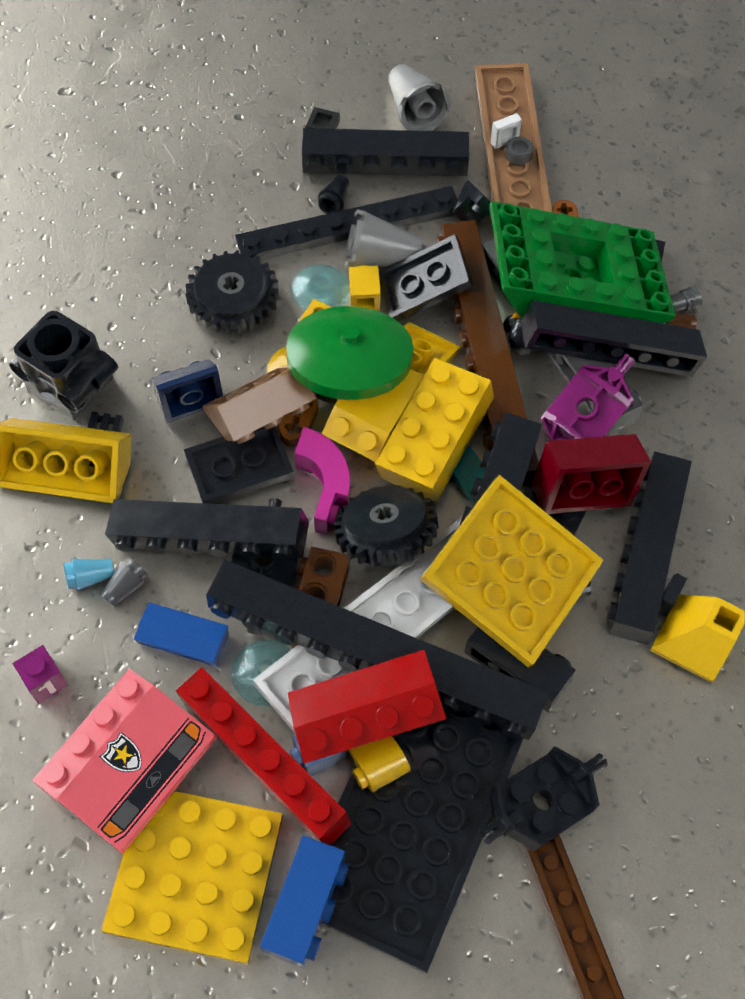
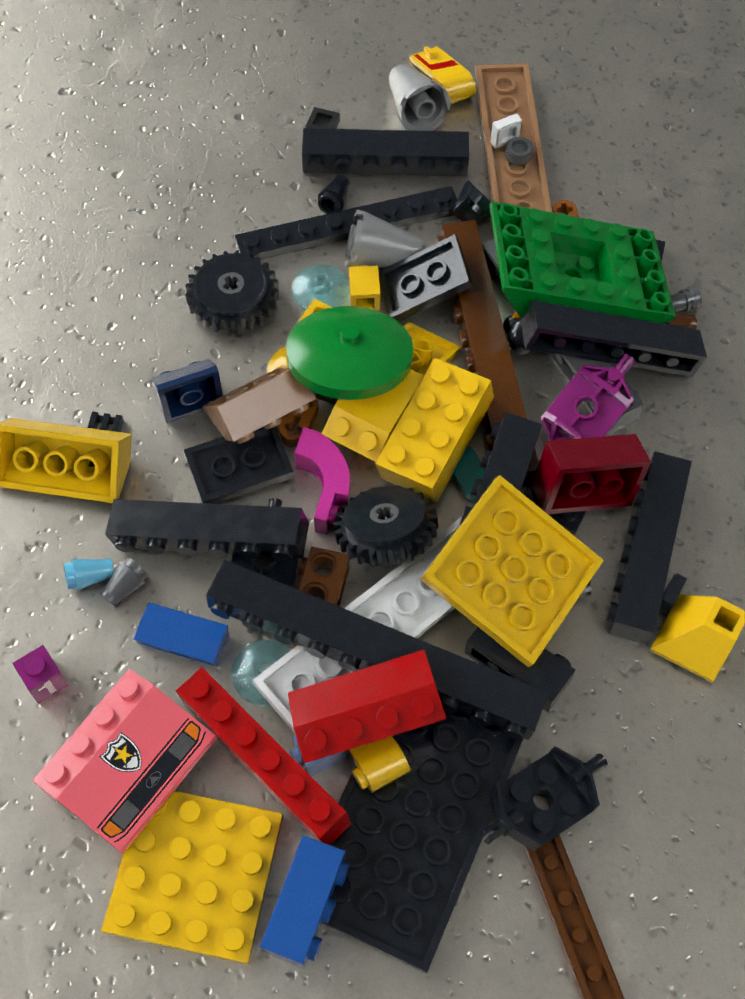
black piece [9,311,118,421] -> none
none -> yellow door [410,46,476,104]

